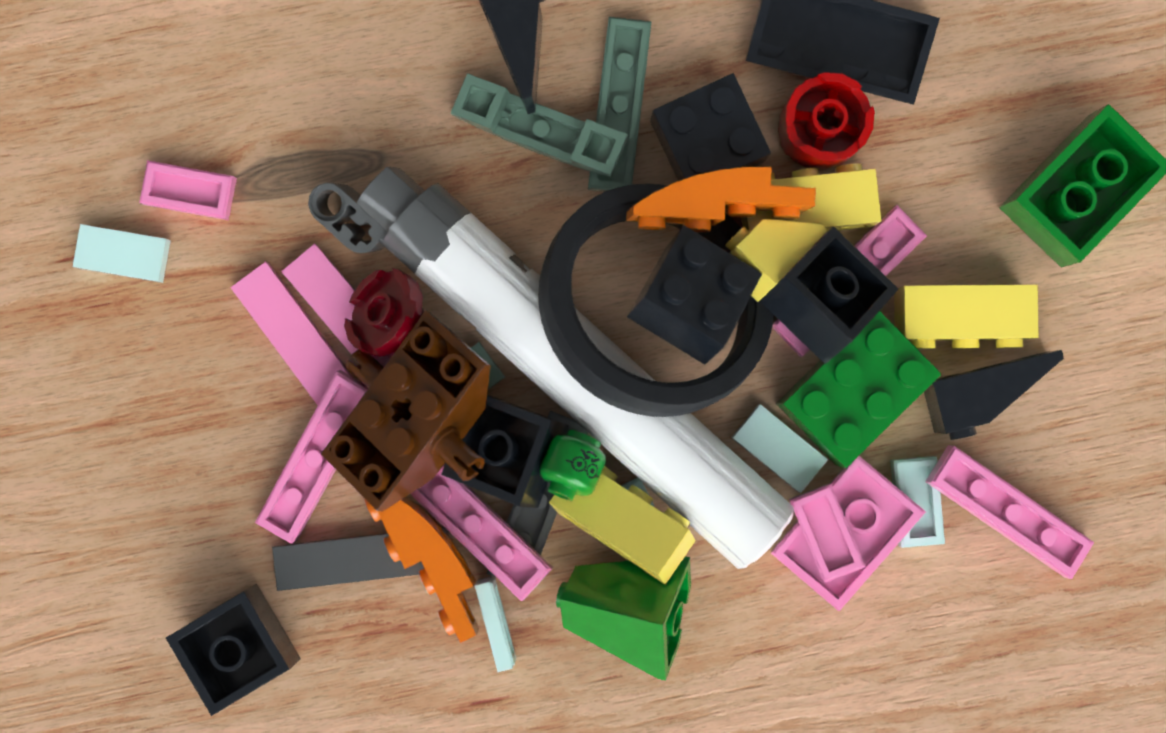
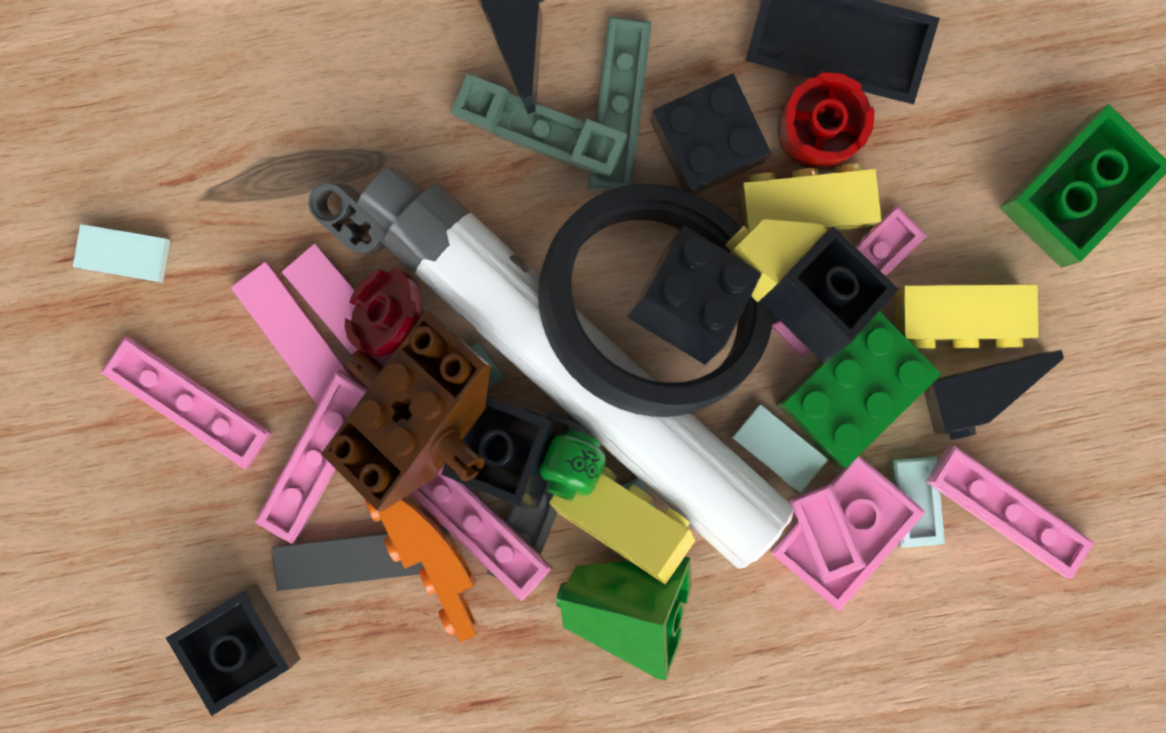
bright pink tile [139,160,237,221] -> none
light aqua tile [475,576,516,672] -> none
orange slope [626,167,816,233] -> none
none -> bright pink tile [100,336,272,469]

